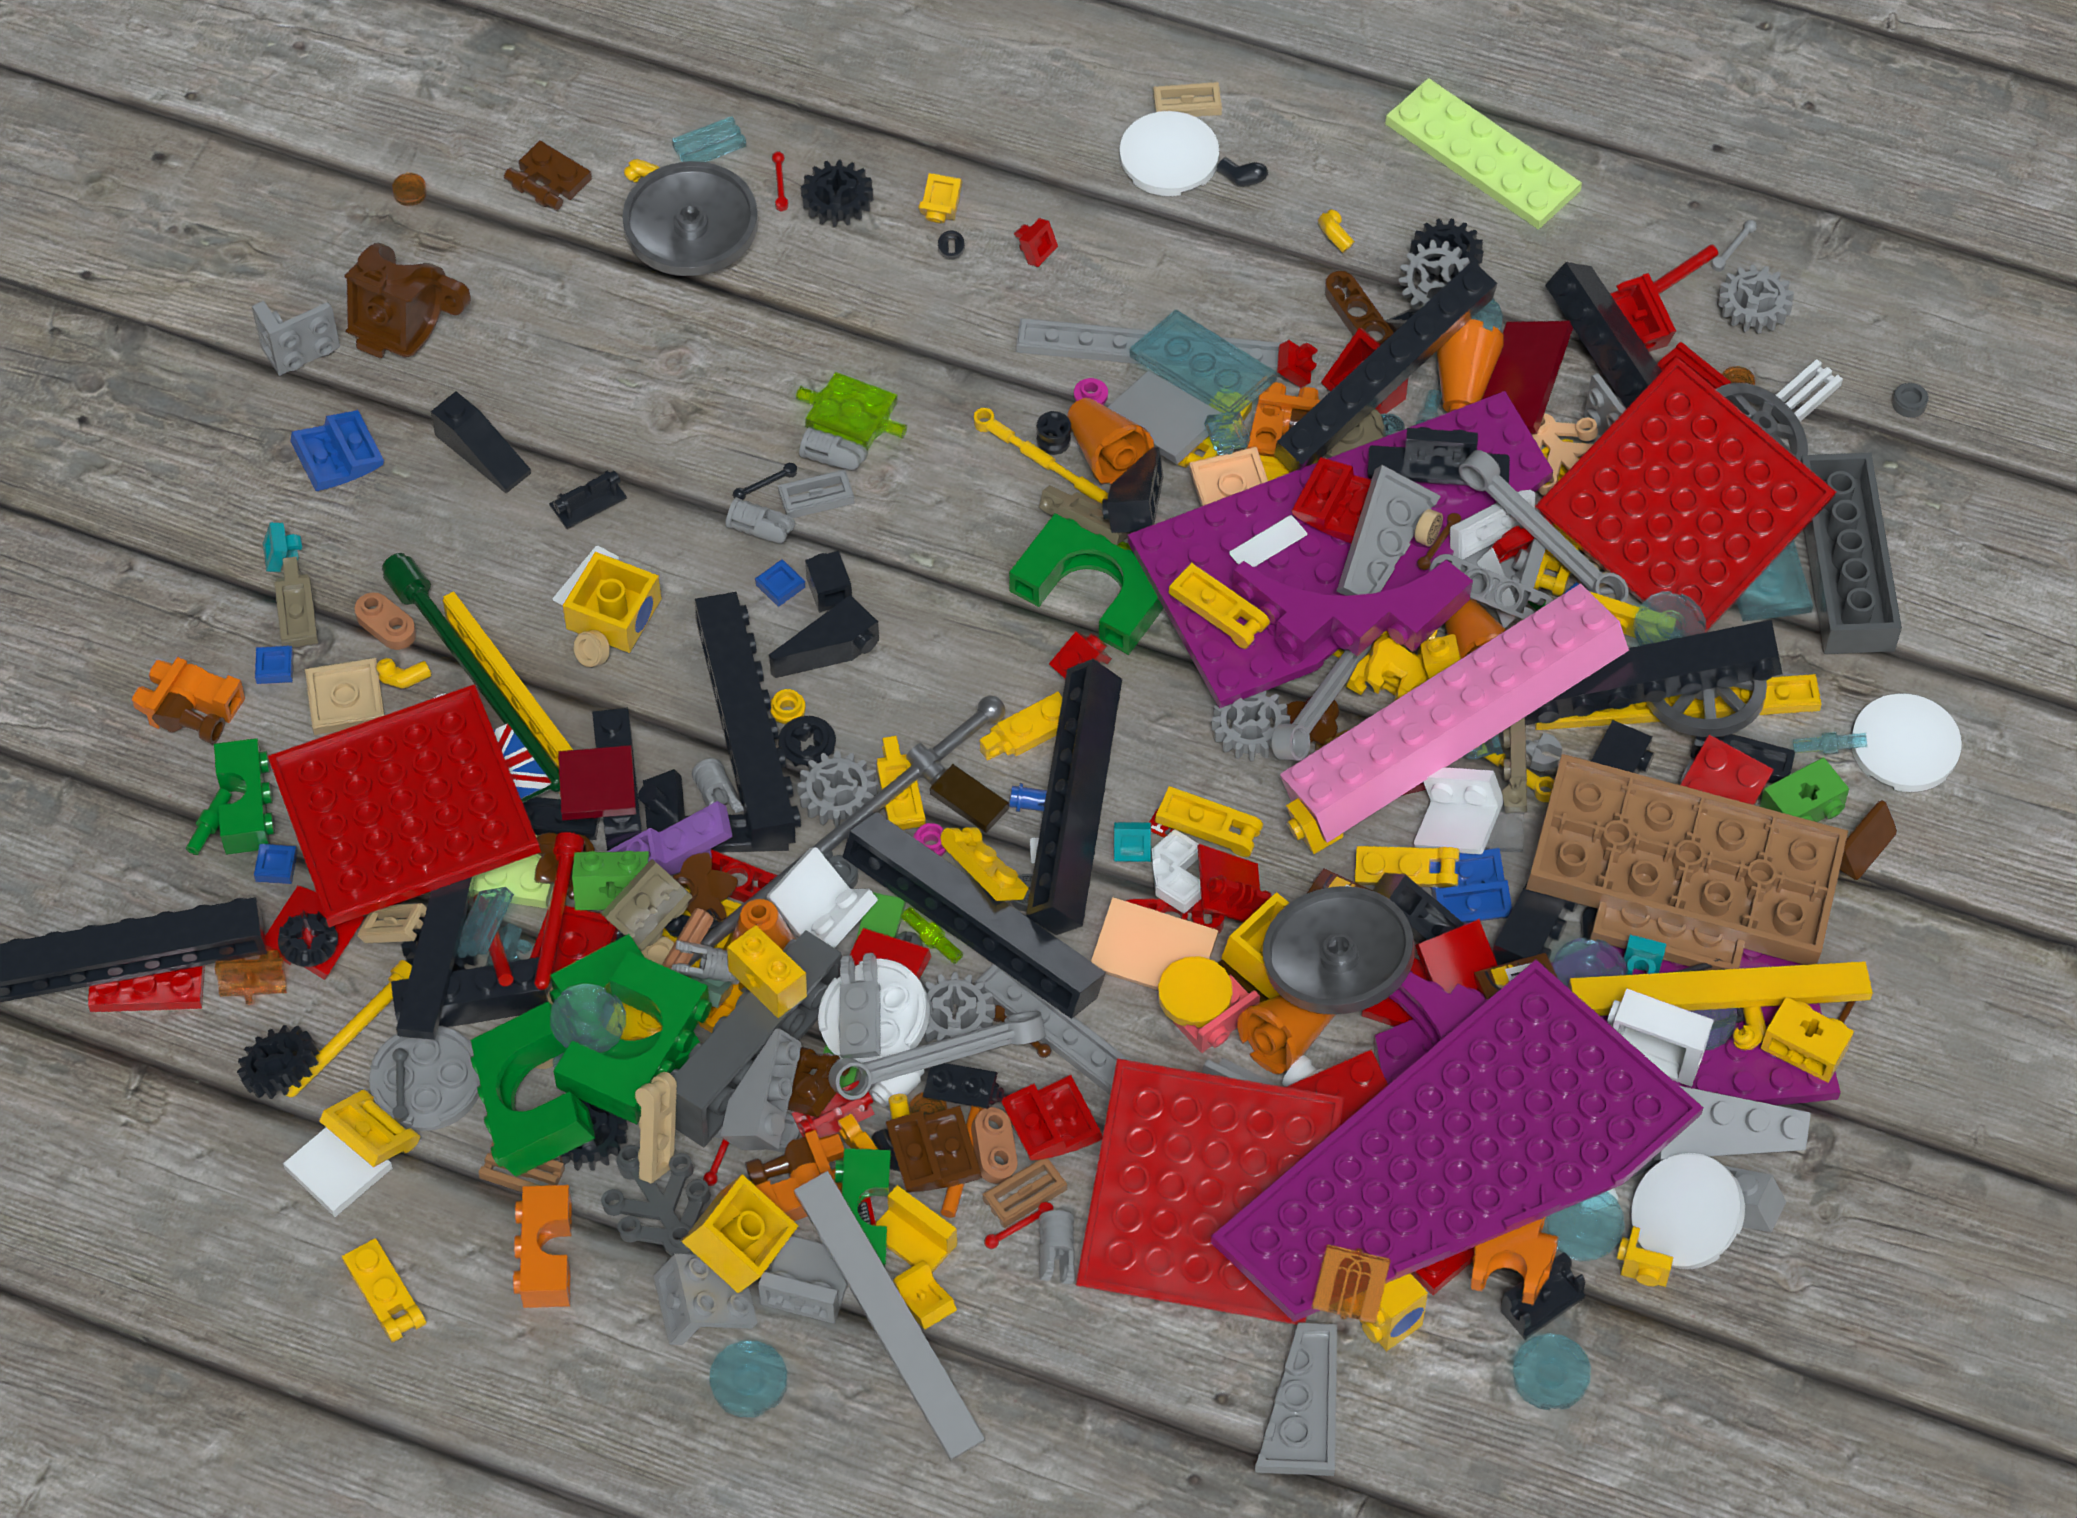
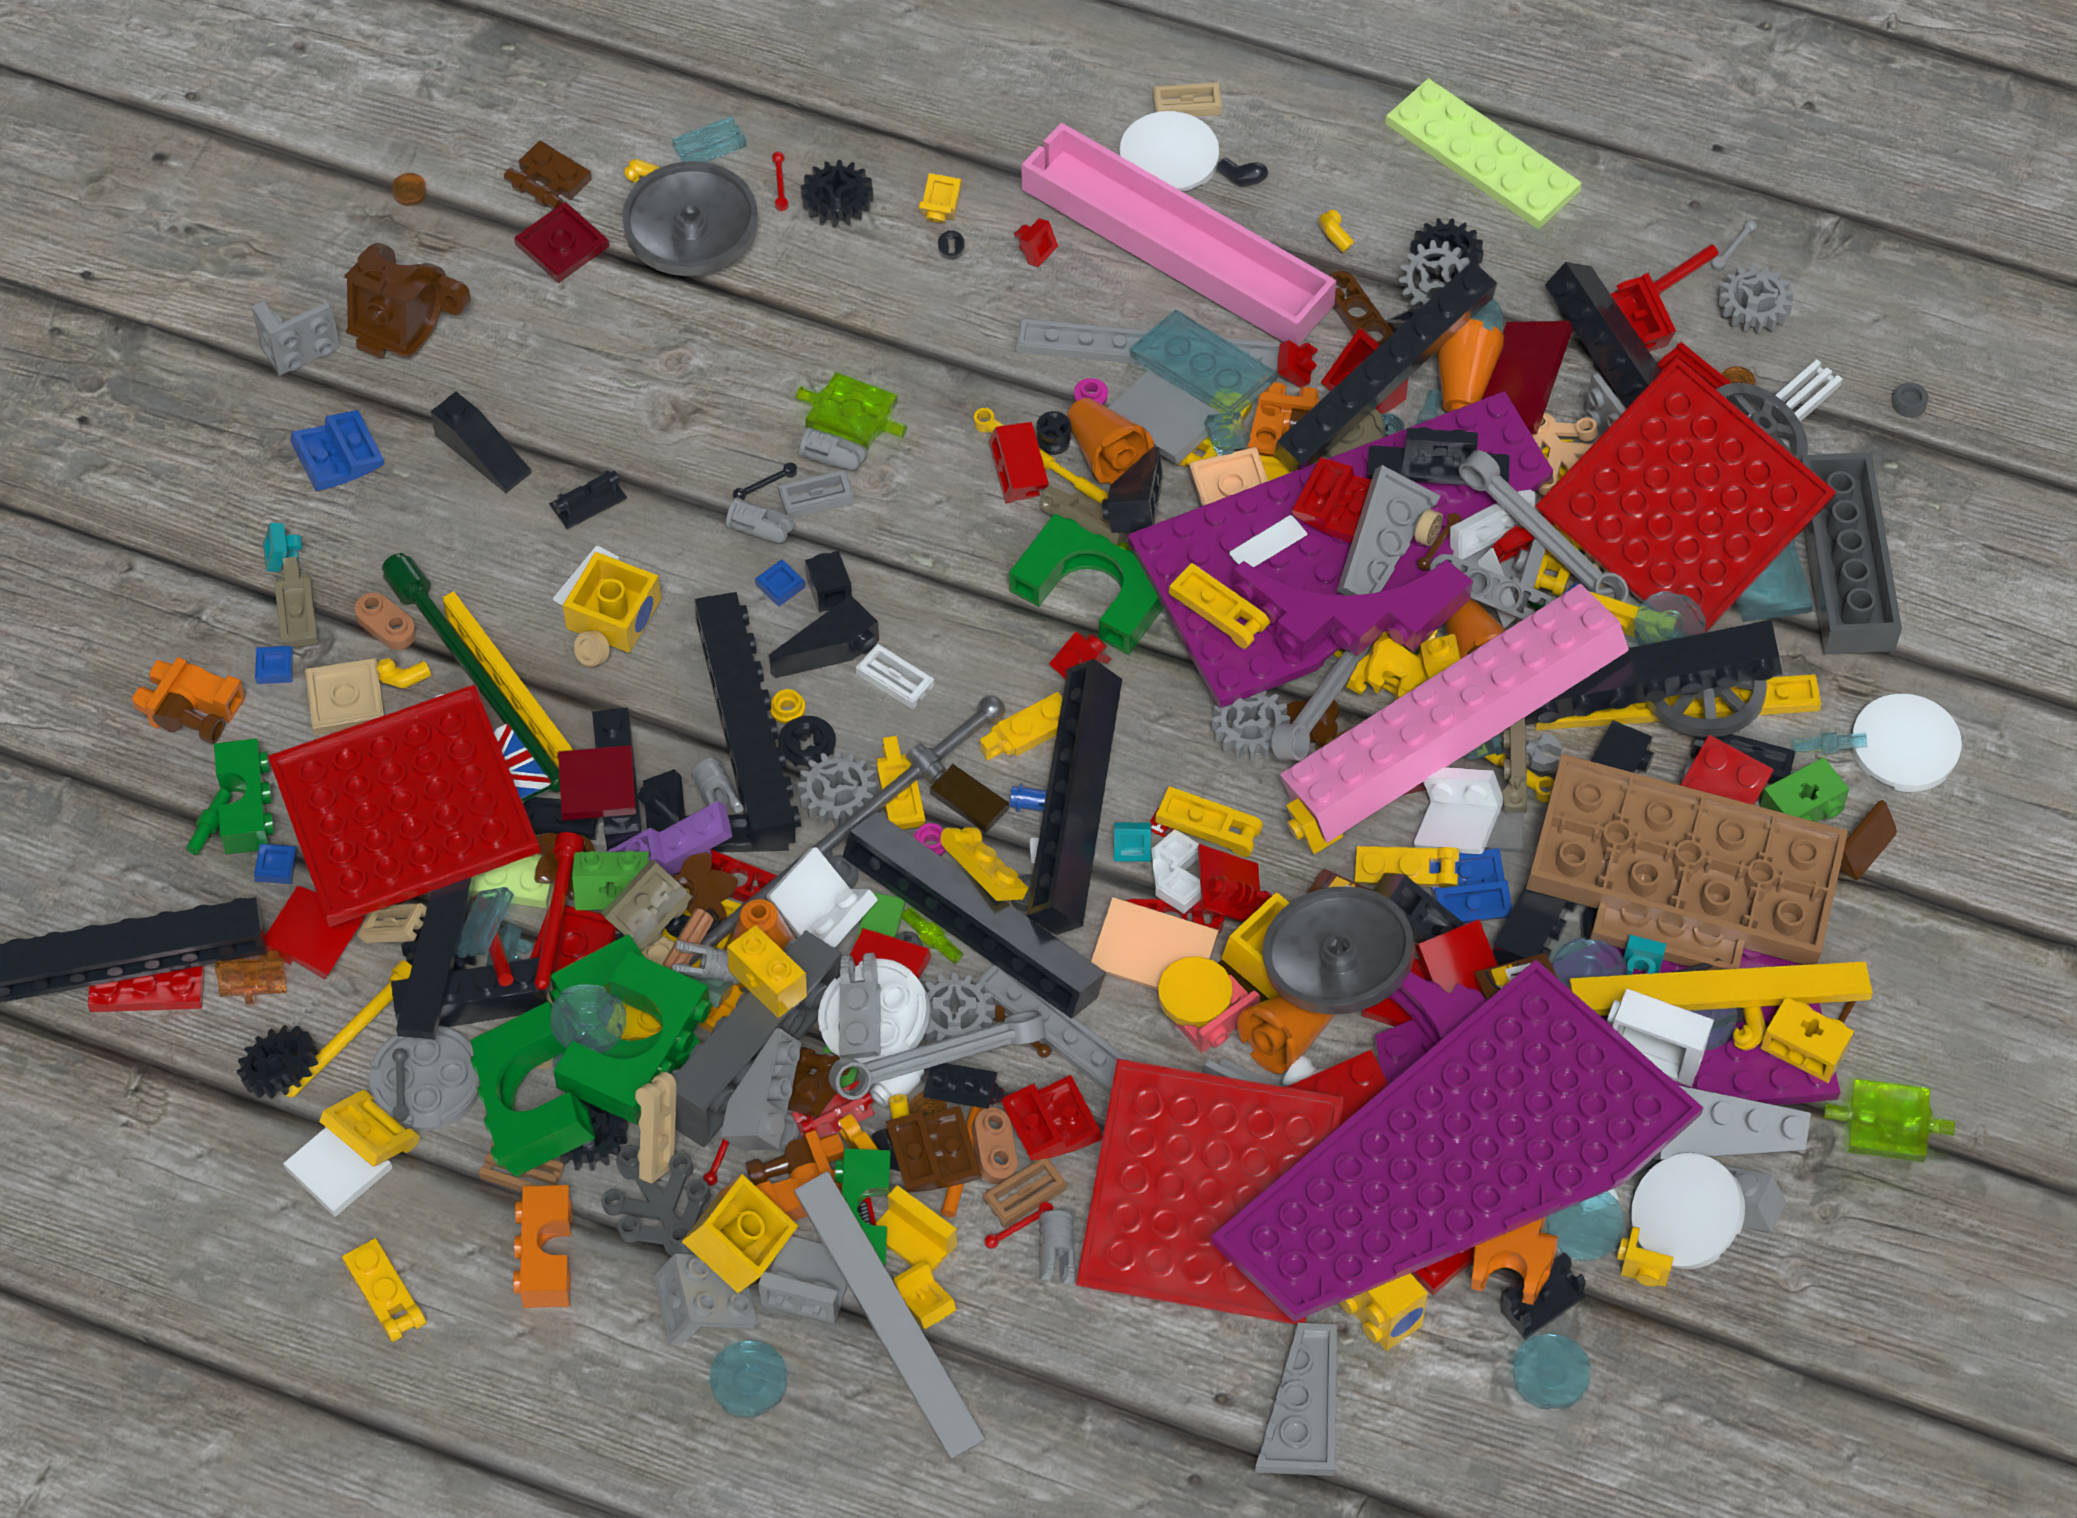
black gear [278,910,338,967] -> none
clear orange piece [1312,1244,1391,1324] -> none
none -> dark red tile [514,201,610,283]
none -> white tile [856,643,934,710]
none -> red hinge [988,421,1049,504]
none -> bright pink piece [1022,122,1336,346]
none -> clear neon green plate [1824,1079,1956,1162]

